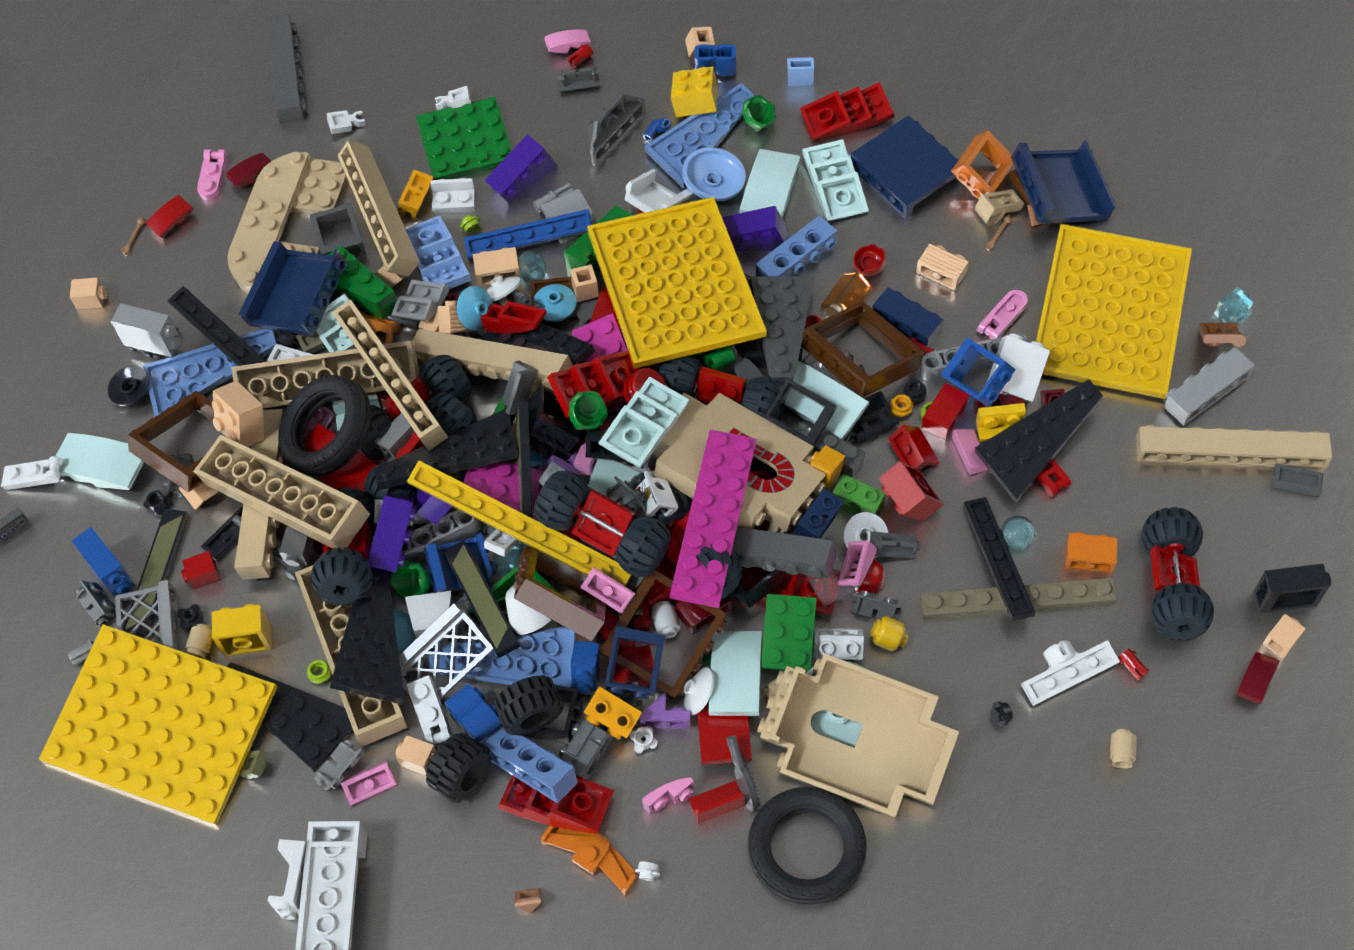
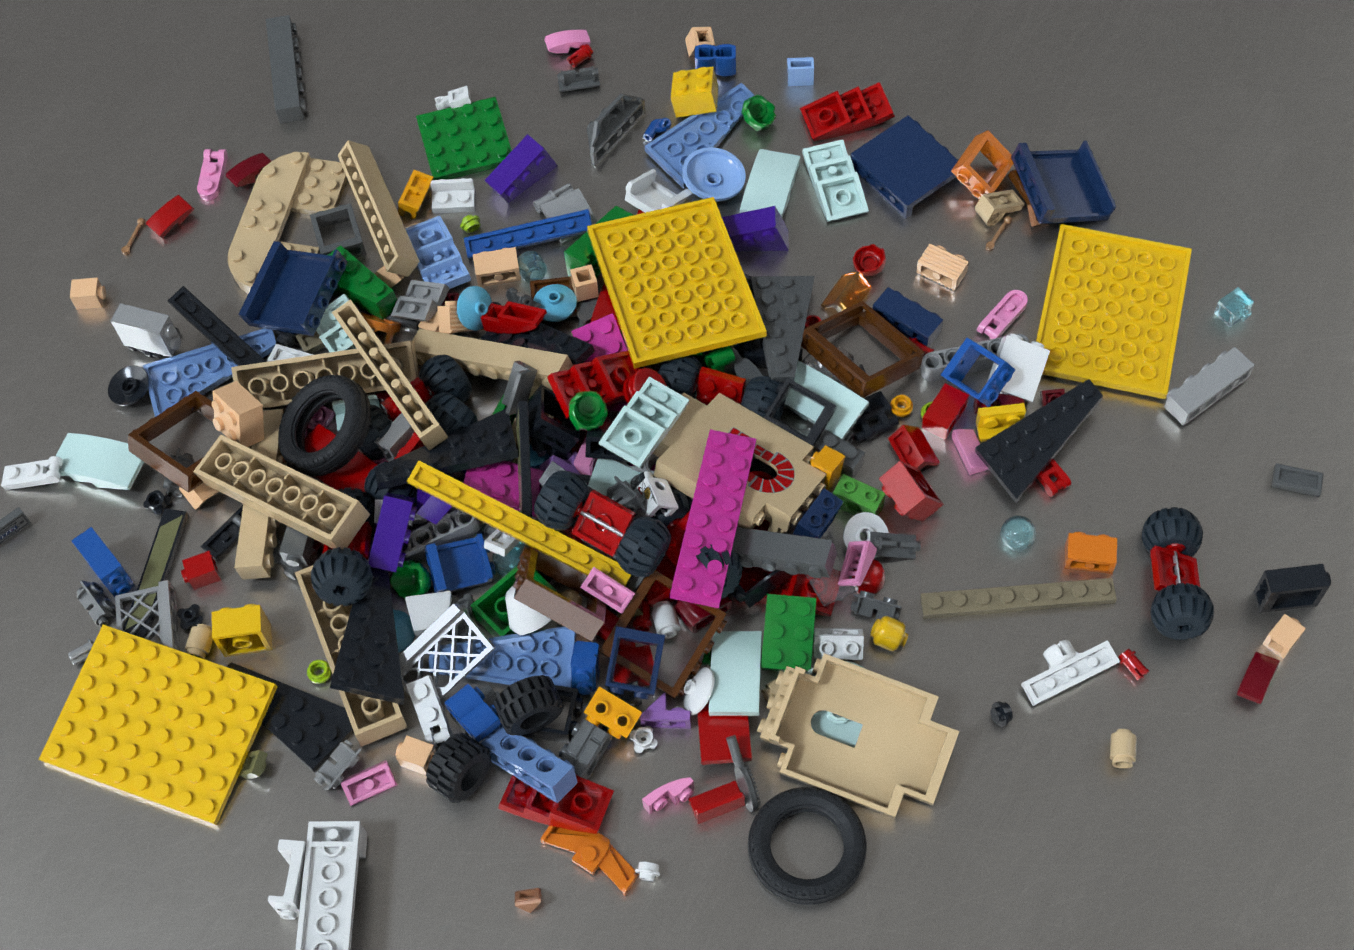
white plate [327,110,365,134] -> none
olive tile [443,540,520,658] -> none
white dish [486,276,521,302] -> none
medium blue brick [756,215,837,276] -> none
black plate [904,380,927,402] -> none
black tile [963,497,1036,622] -> none
tan brick [1136,425,1332,469] -> none
dark orange plate [1199,322,1246,347] -> none

